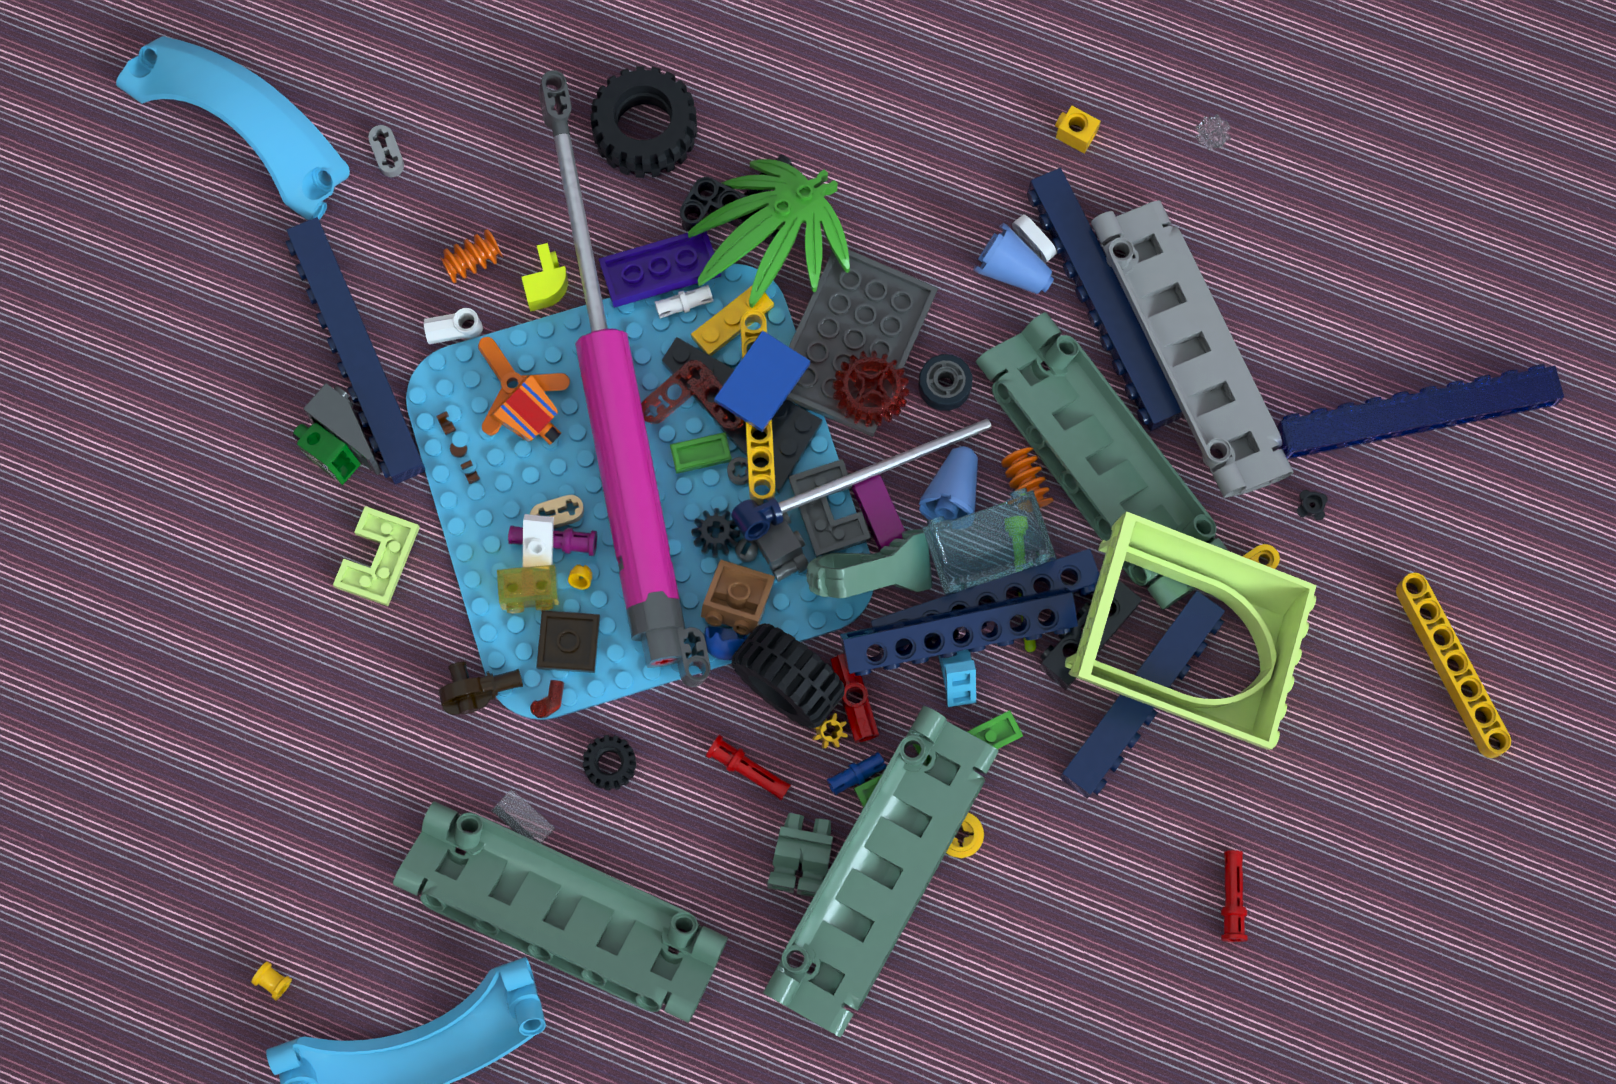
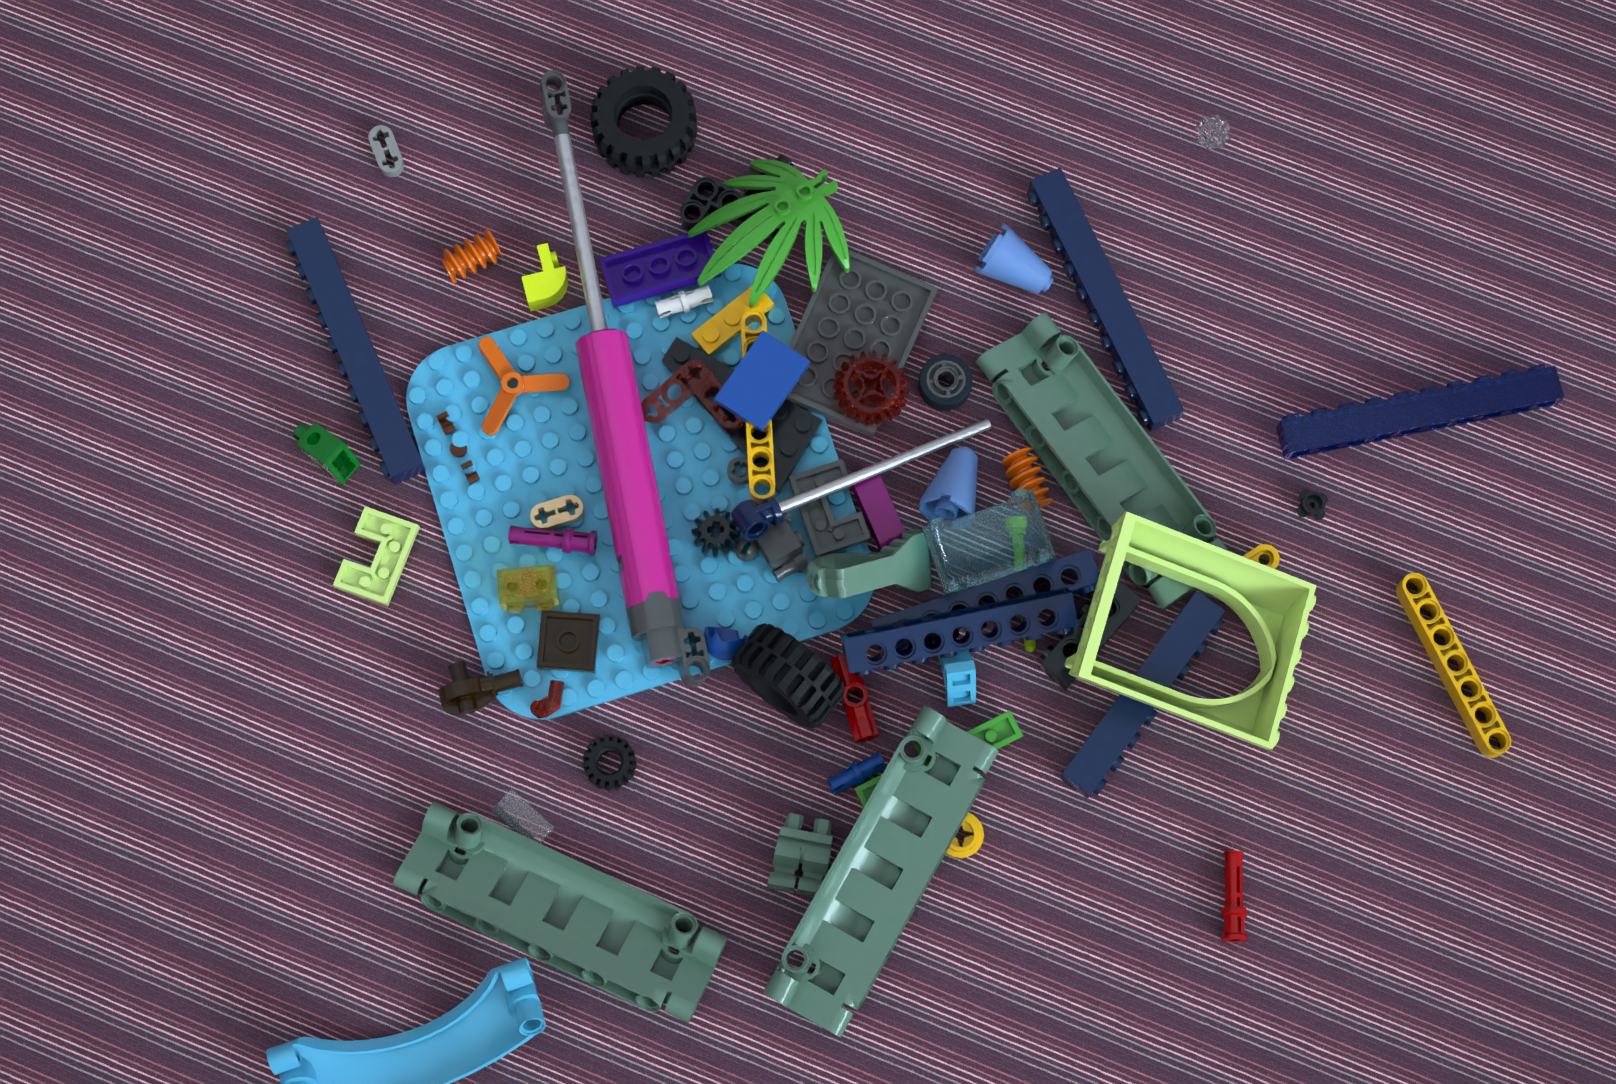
medium azure panel [116,36,350,221] -> none
yellow bush [251,961,292,1001] -> none
dark grey slope [303,383,381,475] -> none
white piece [424,308,483,344] -> none
torso [489,375,561,445] -> none
white plate [523,514,554,570] -> none
yellow hinge [568,564,593,590] -> none
bright green tile [670,432,732,474] -> none
medium nougat plate [701,559,775,635] -> none
red pin [705,734,791,800] -> none
yellow gear [812,713,848,749] -> none
white beam [1012,214,1057,263] -> none
yellow brick [1055,106,1101,154] -> none
light grey panel [1091,200,1294,498] -> none

